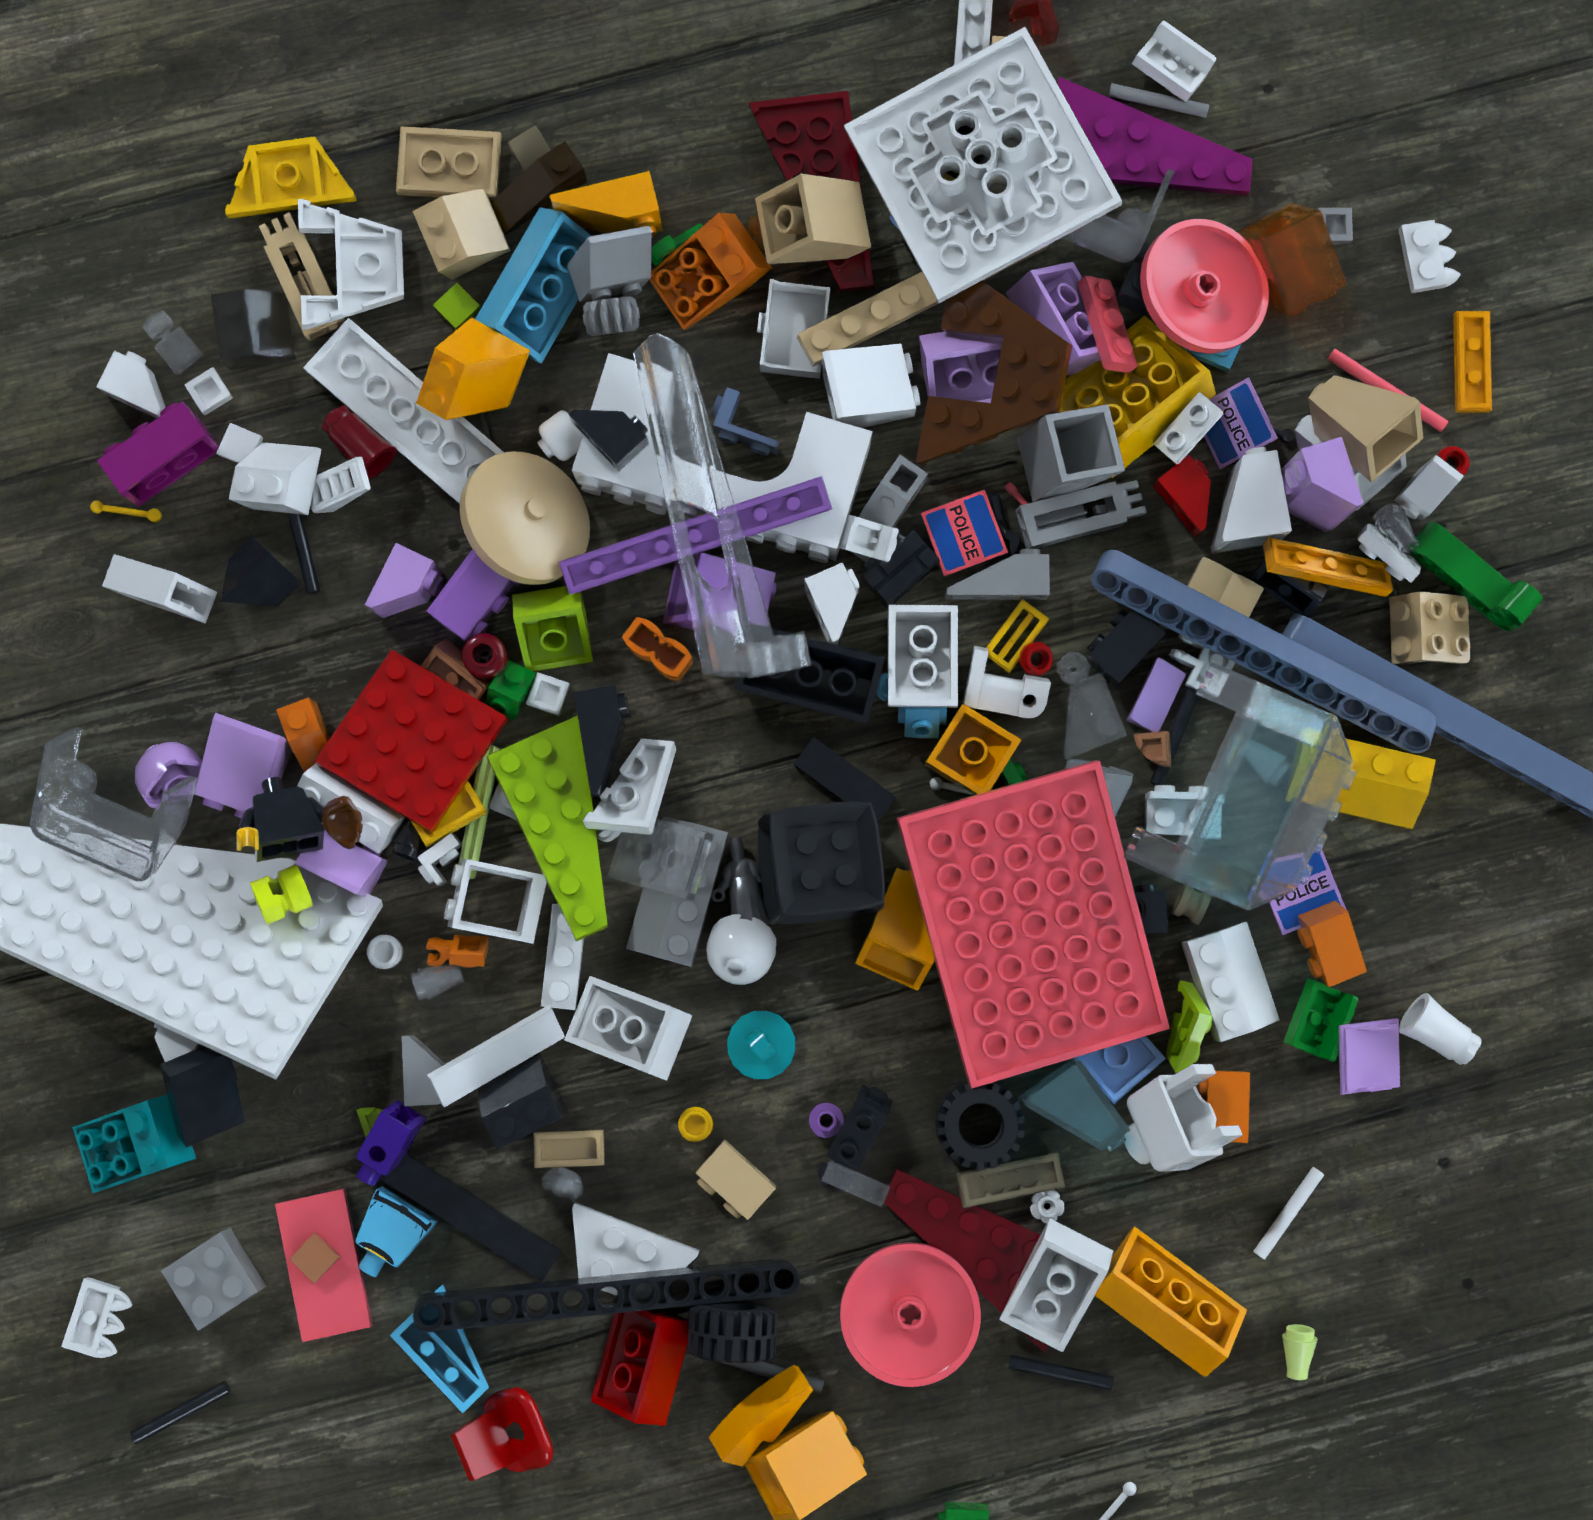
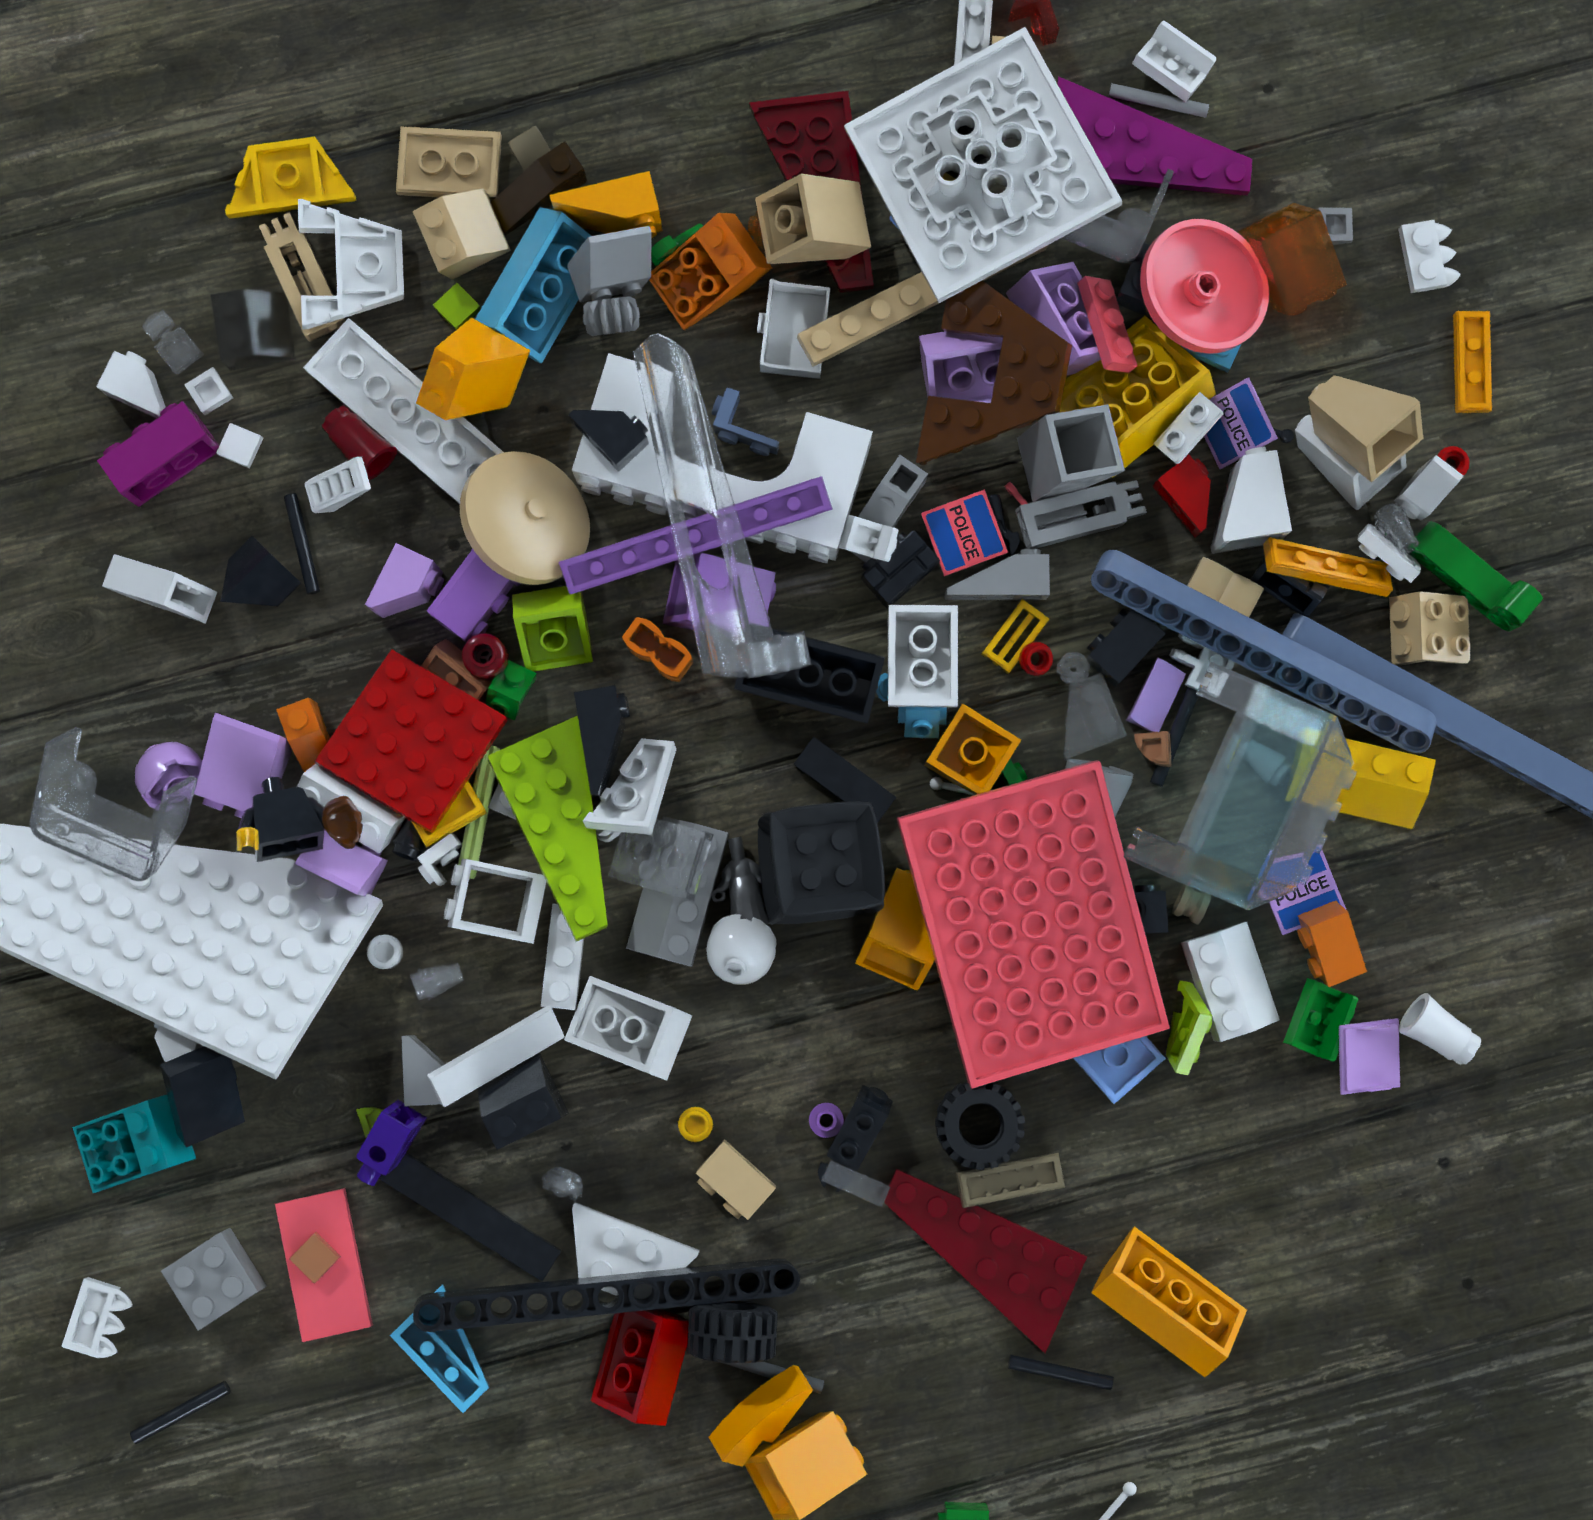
yellow hinge [90,500,162,523] -> none
white slope [229,442,322,515] -> none
neon yellow wheel [250,864,313,925] -> none
medium azure torso [355,1186,438,1277] -> none
orange plate [426,935,489,968] -> none
red piece [451,1387,553,1481] -> none
white tile [526,672,570,716] -> none
tan tile [534,1130,605,1168] -> none
white head [537,410,583,461] -> none
teal tile [727,1011,795,1079] -> none
white slope [804,563,860,645] -> none
white slope [821,344,920,428] -> none
coral dish [840,1242,981,1387] -> none
white piece [963,646,1051,718] -> none
white slope [999,1219,1113,1352] -> none
clear light blue slope [1017,1058,1130,1151] -> none
white plate [1030,1190,1064,1223] -> none
white piece [1123,1064,1243,1172] -> none
white bracket [1144,785,1218,836] -> none
orange brick [1196,1070,1250,1143] -> none
white bar [1253,1167,1324,1260] -> none
lavender slope [1281,437,1363,532] -> none
yellowish green cone [1282,1324,1318,1380] -> none
coral bar [1327,349,1449,432] -> none

